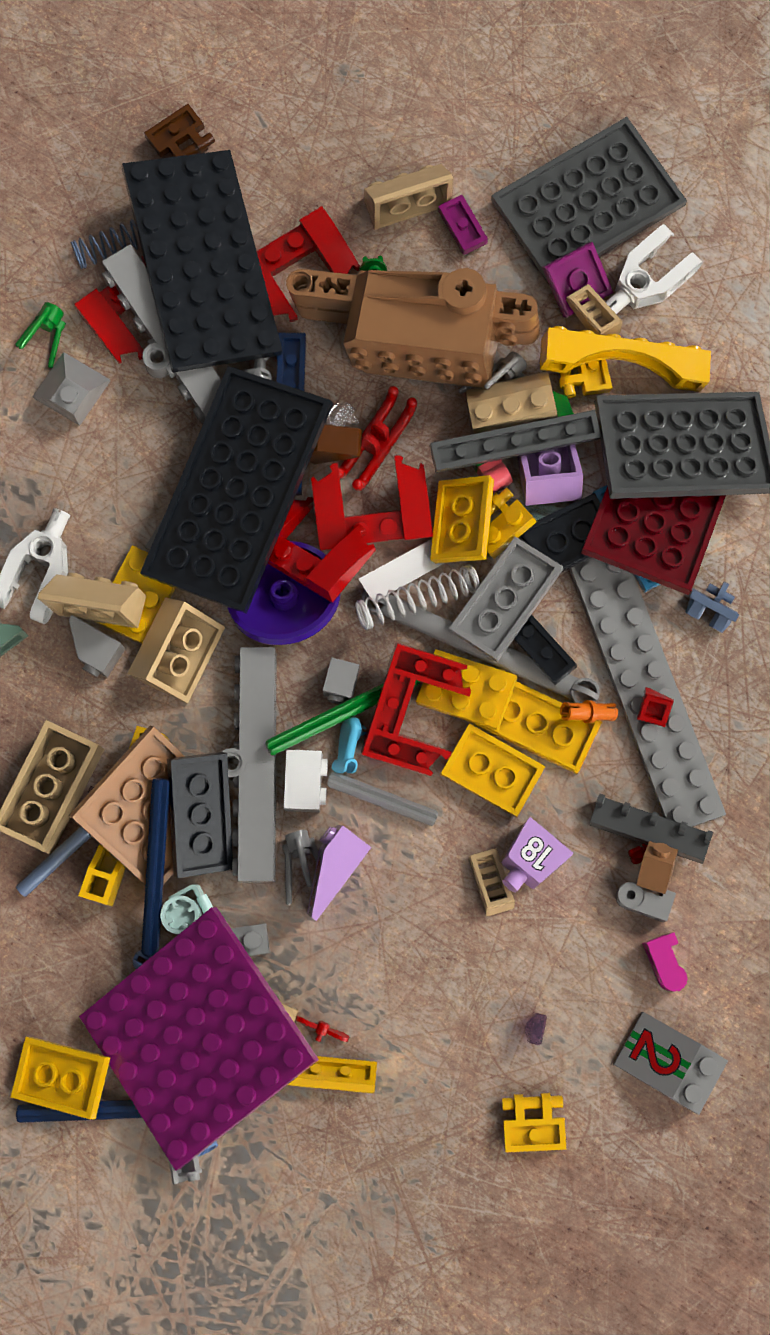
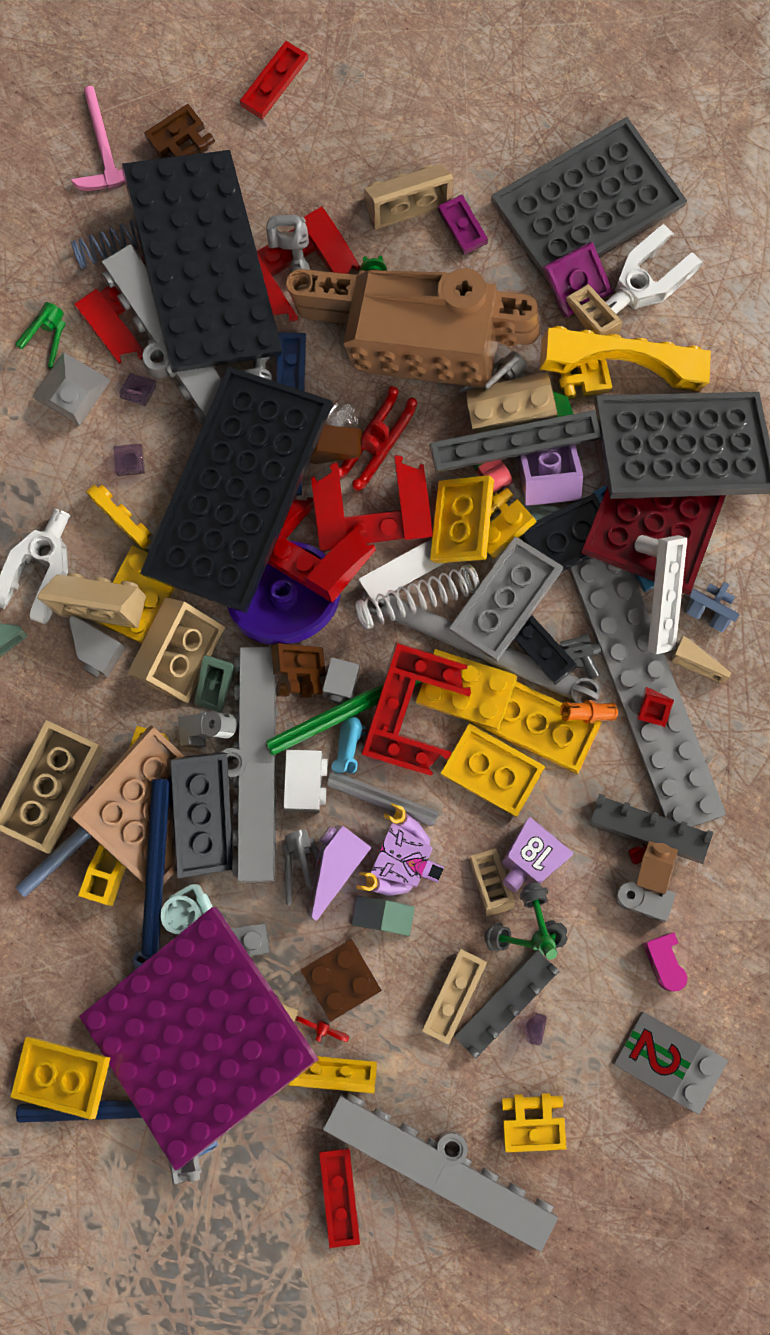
none -> bright pink piece [71,86,125,191]
none -> yellow plate [85,484,152,550]
none -> clear purple plate [113,444,145,476]
none -> clear purple tile [120,373,156,406]
none -> light grey leg [178,711,236,748]
none -> sand green slope [194,655,235,712]
none -> red plate [240,41,308,120]
none -> light grey piece [266,215,310,274]
none -> reddish brown plate [271,643,326,698]
none -> reddish brown plate [300,939,382,1022]
none -> red plate [319,1147,360,1248]
none -> light grey hinge [323,1092,558,1252]
none -> sand green slope [352,896,415,936]
none -> lavender torso [356,803,444,896]
none -> tan plate [422,949,487,1045]
none -> dark grey hinge [454,950,560,1059]
none -> plant [484,883,568,960]
none -> dark grey piece [560,633,601,679]
none -> white piece [635,535,687,654]
none -> tan slope [670,635,731,684]

